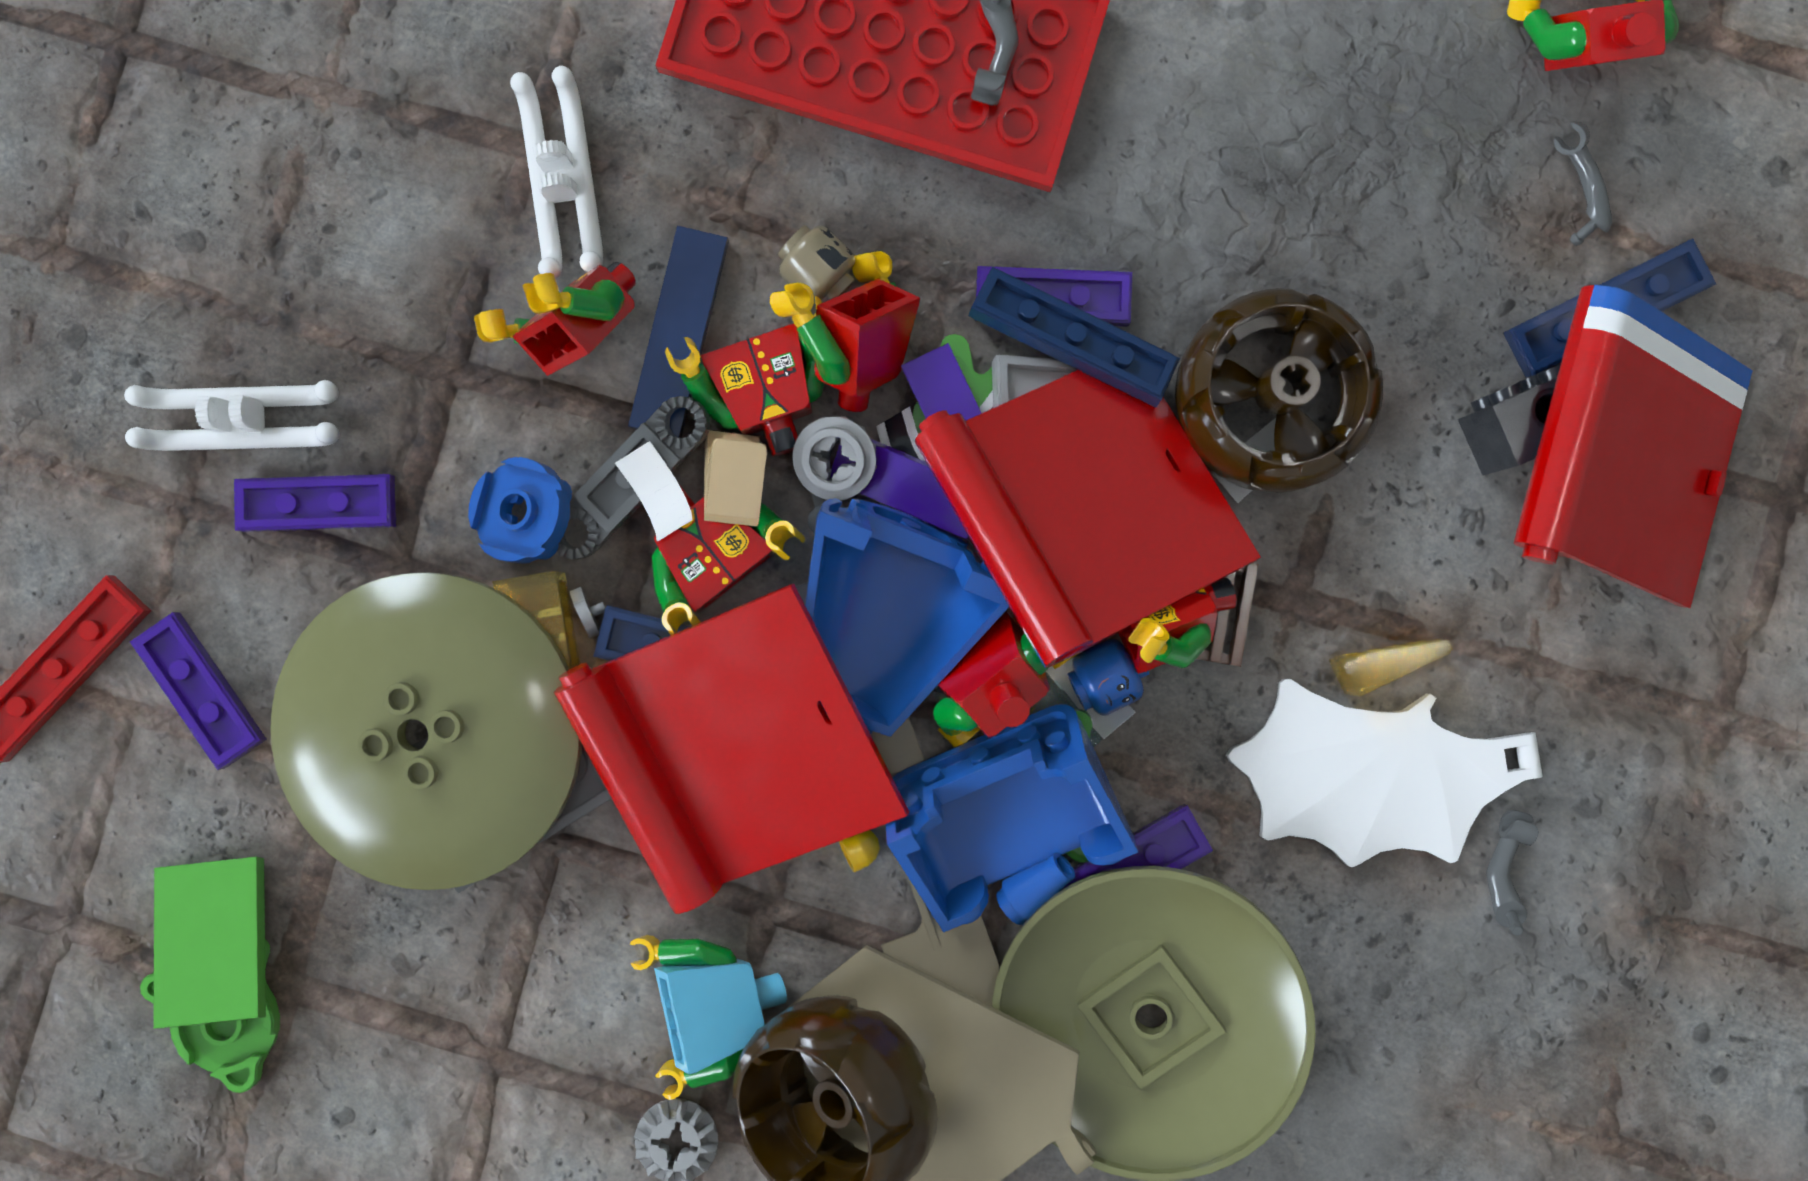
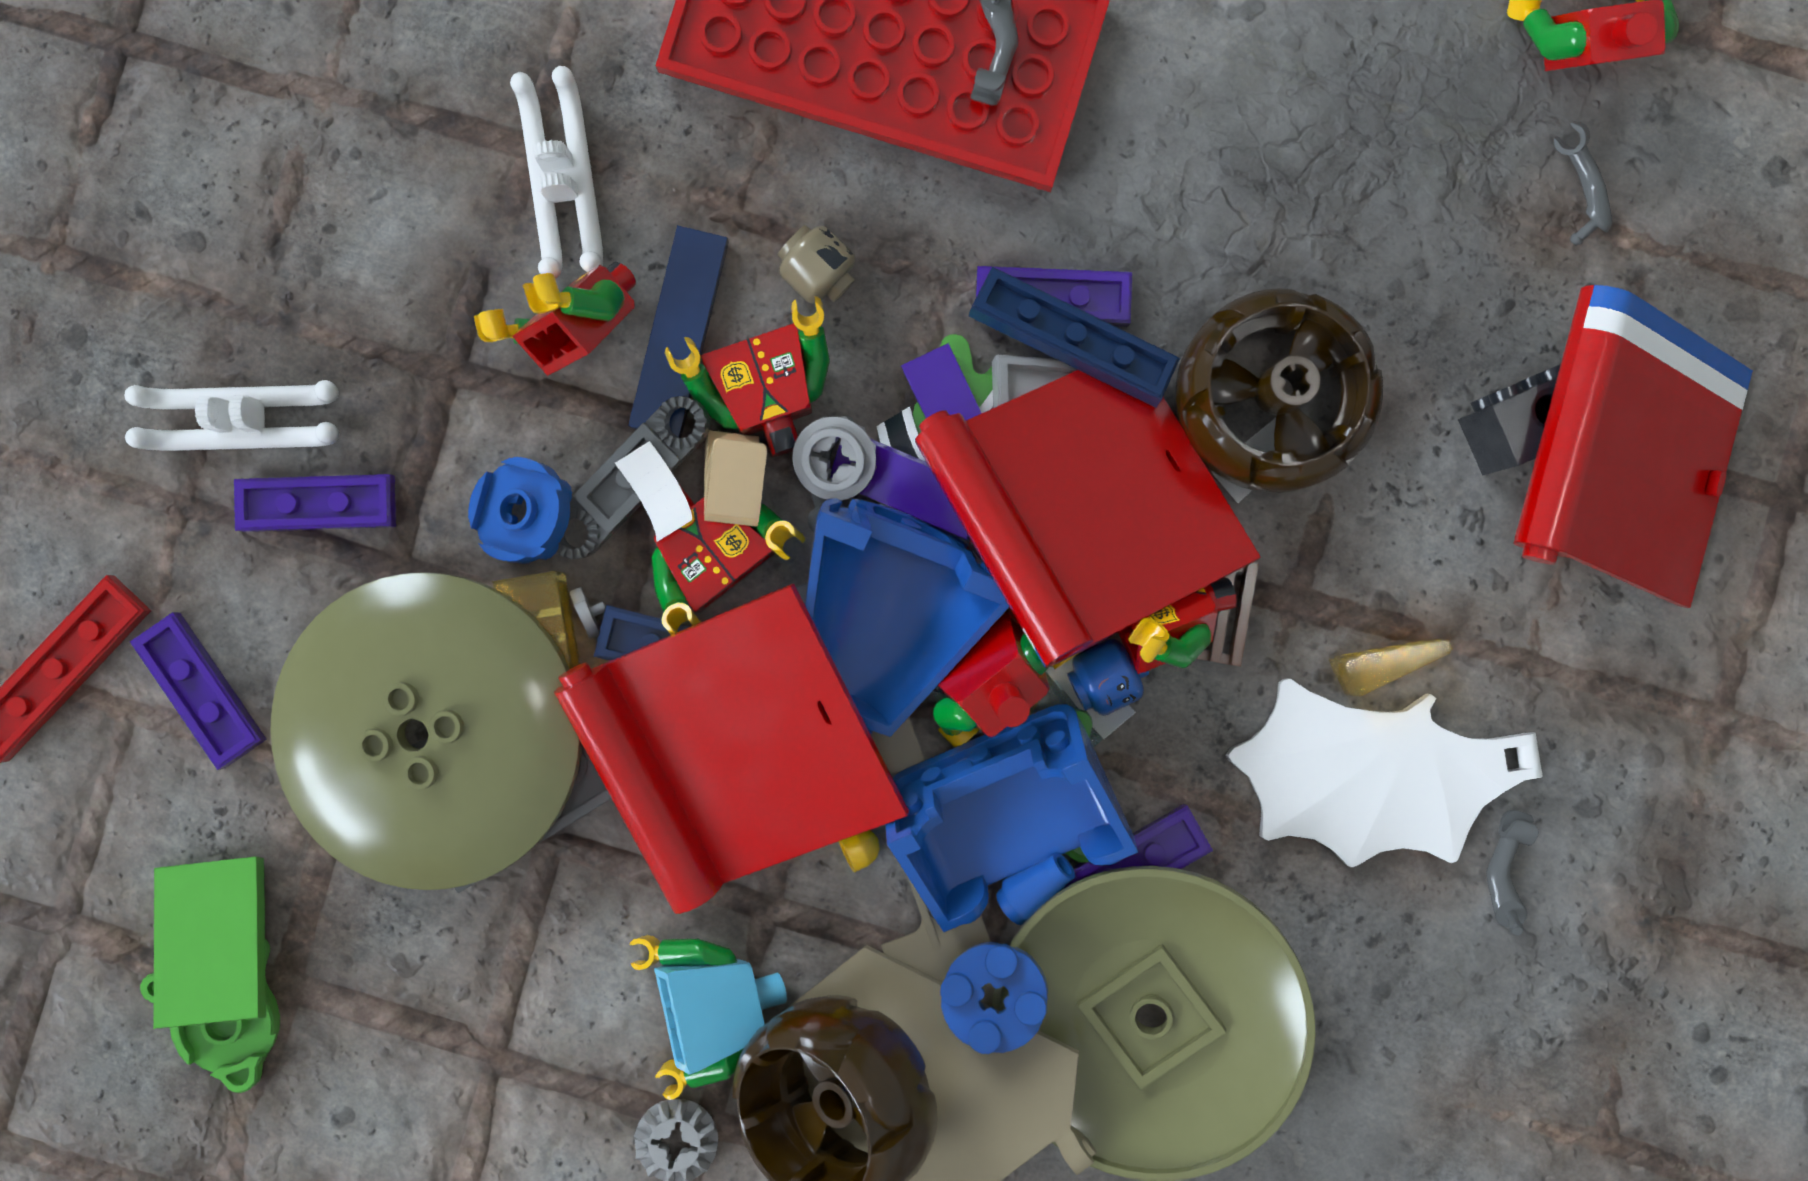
red torso [770,251,920,412] -> none
dark blue tile [1503,239,1716,378] -> none
none -> blue plate [940,942,1048,1054]

